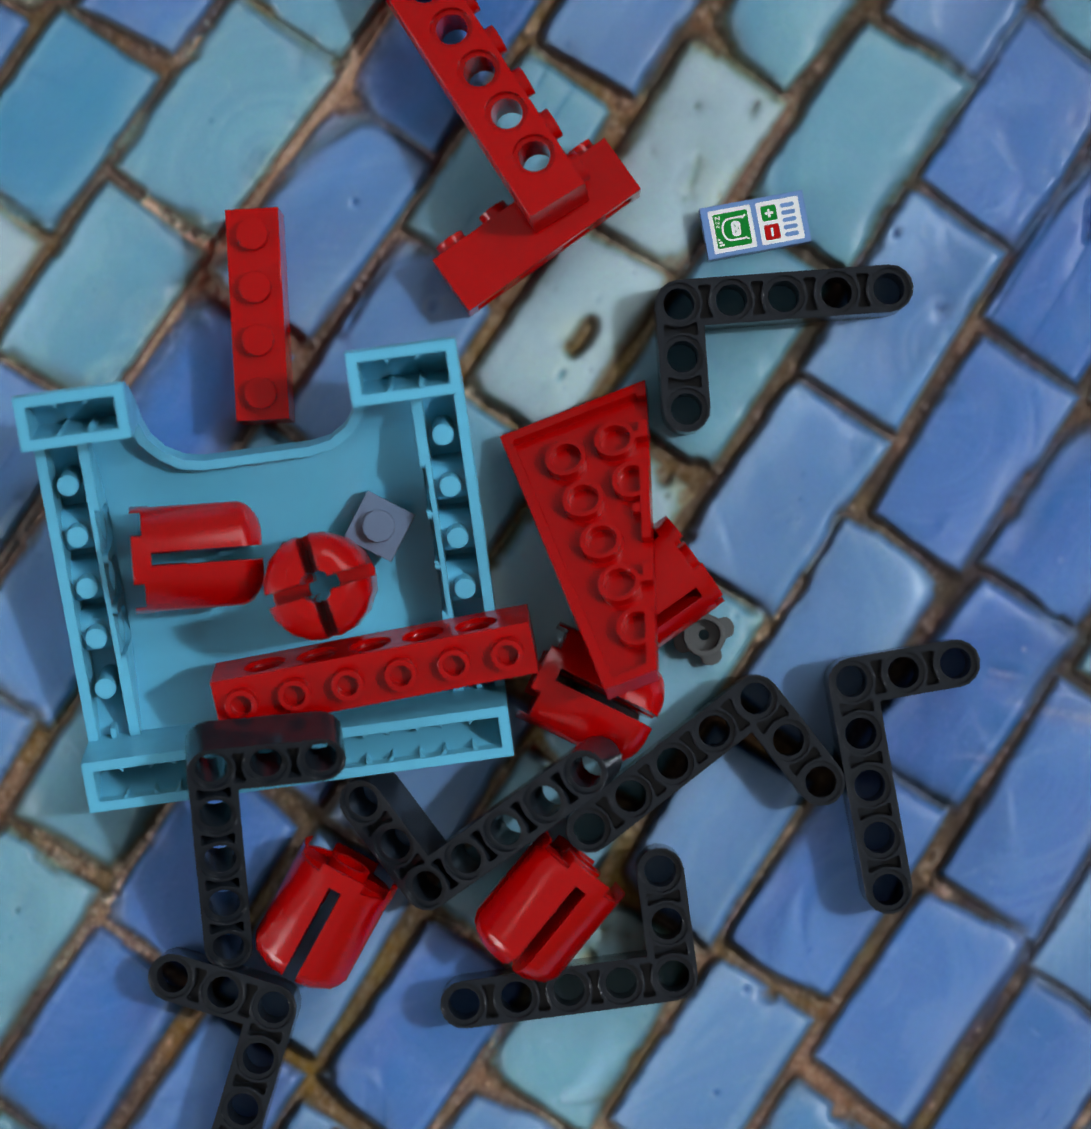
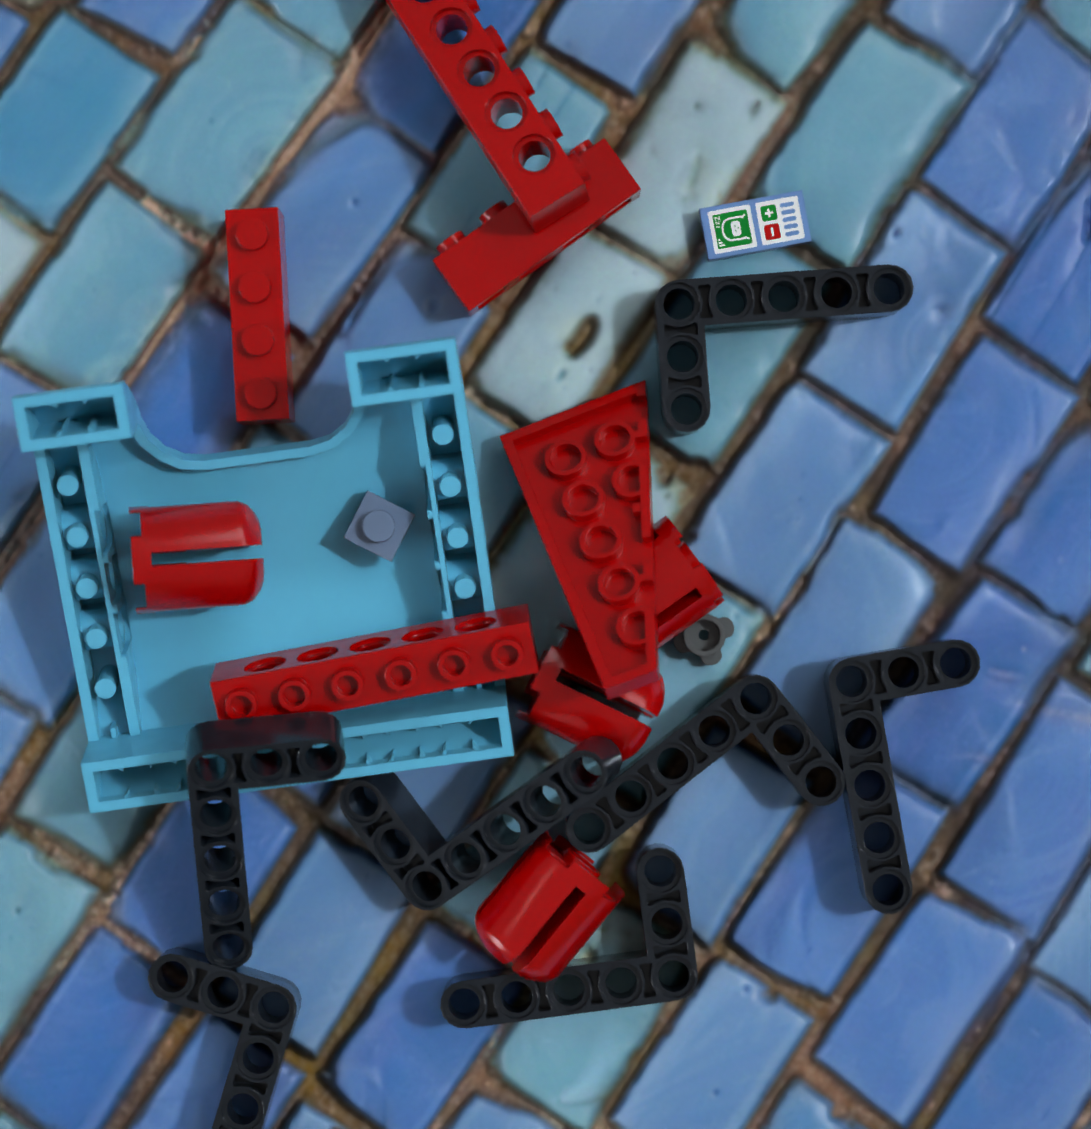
red cylinder [255,835,398,989] -> none
red cylinder [263,532,378,641] -> none

